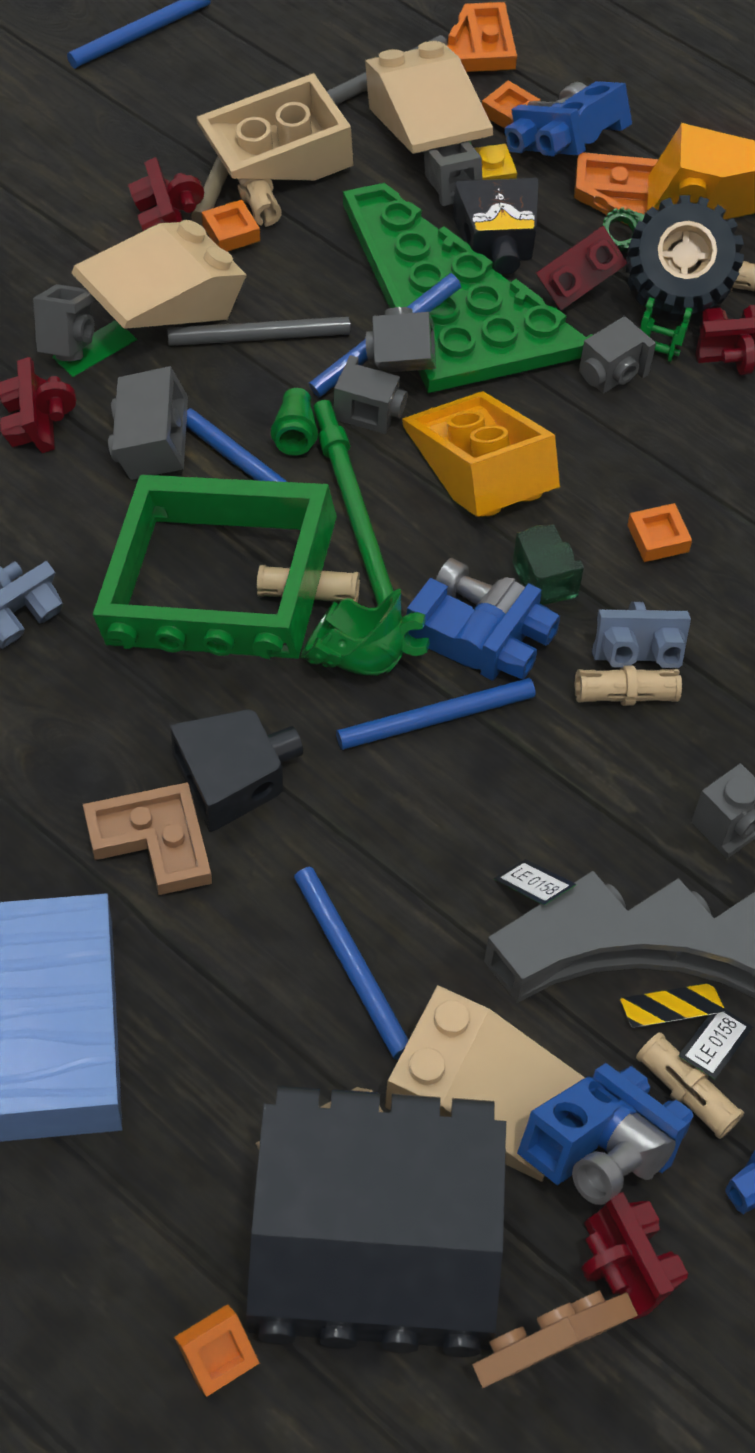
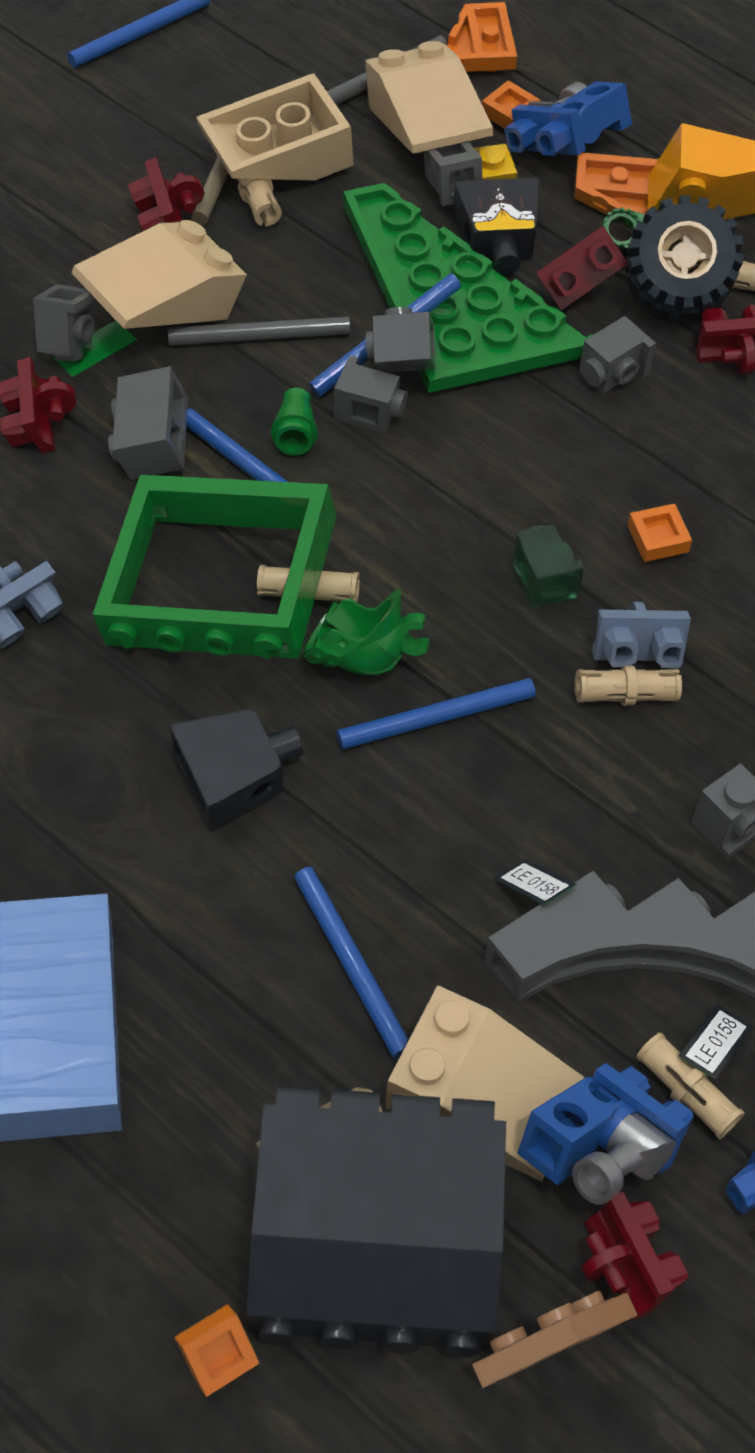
medium nougat plate [83,782,212,895] -> none
orange plate [202,200,260,251] -> none
green bar [314,400,402,616] -> none
light orange slope [402,391,560,517] -> none
blue hips [407,558,560,681] -> none
sticker [620,983,725,1028] -> none
green piece [640,297,693,362] -> none

